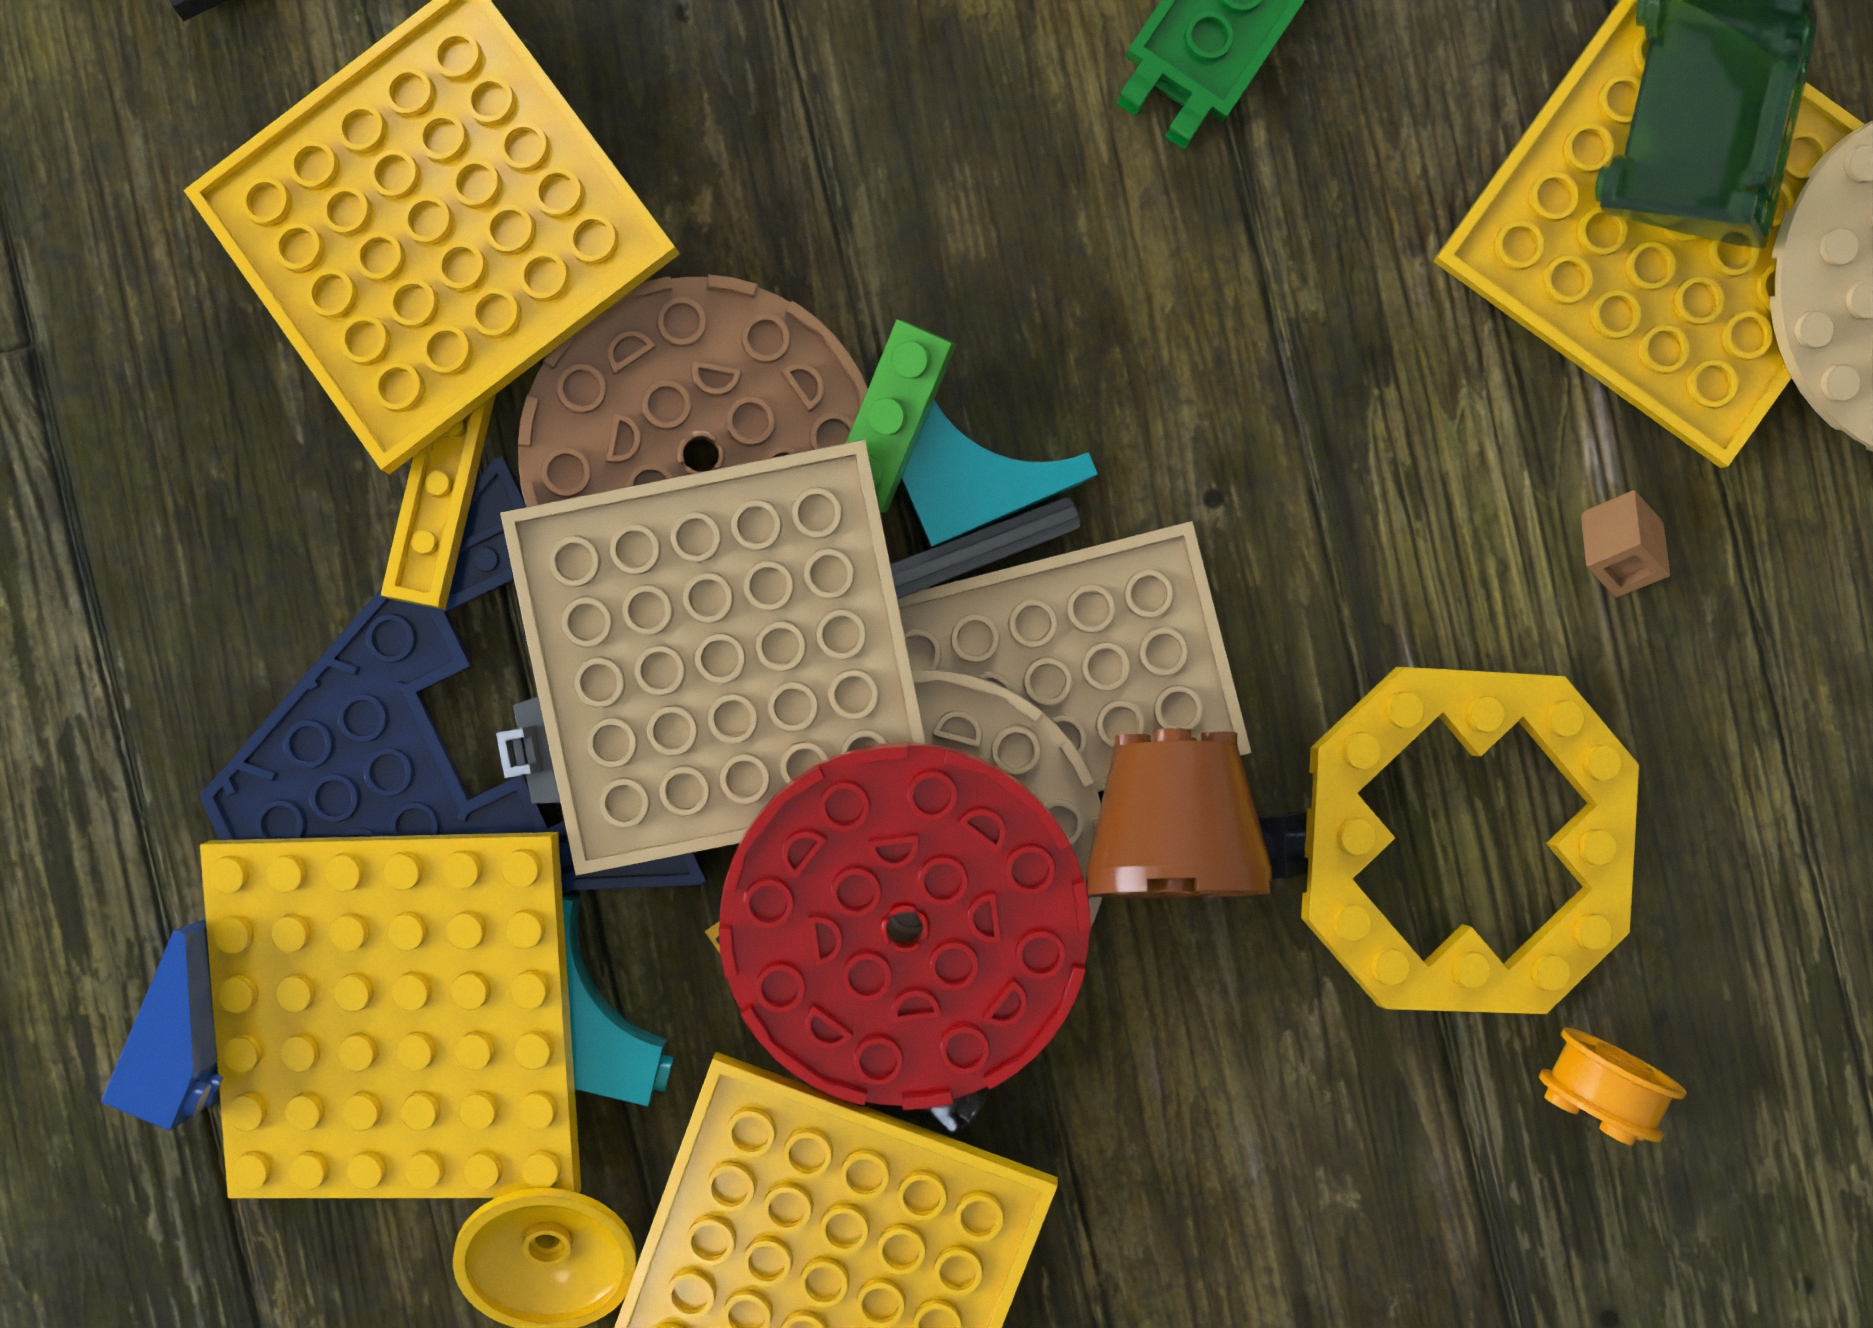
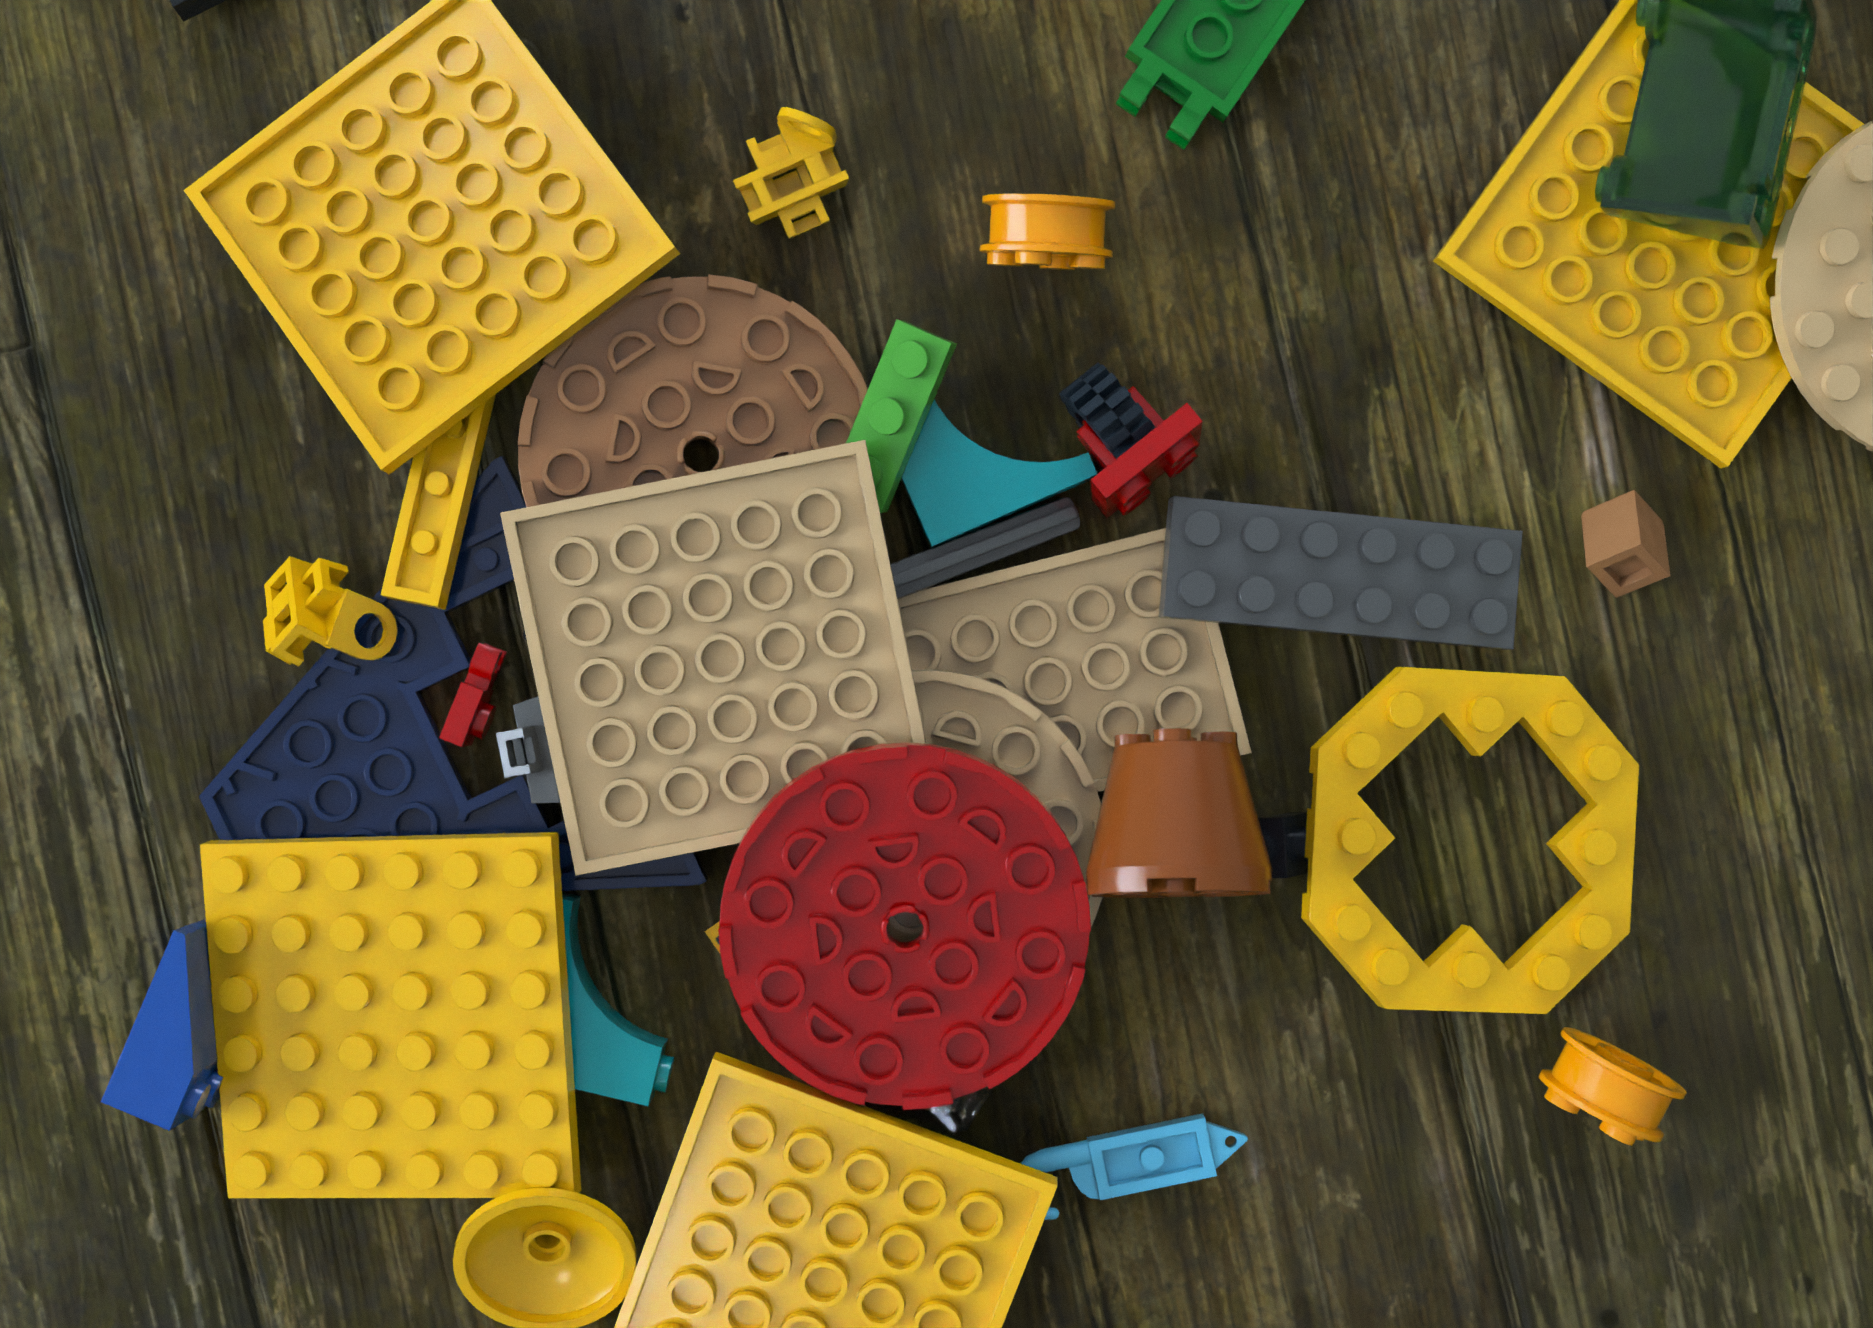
none -> yellow piece [263,556,397,667]
none -> red plate [439,643,507,747]
none -> yellow piece [733,107,849,239]
none -> light orange wheel [980,194,1115,270]
none -> medium azure plate [1021,1113,1248,1220]
none -> red plate [1059,363,1203,518]
none -> dark grey plate [1159,496,1523,650]

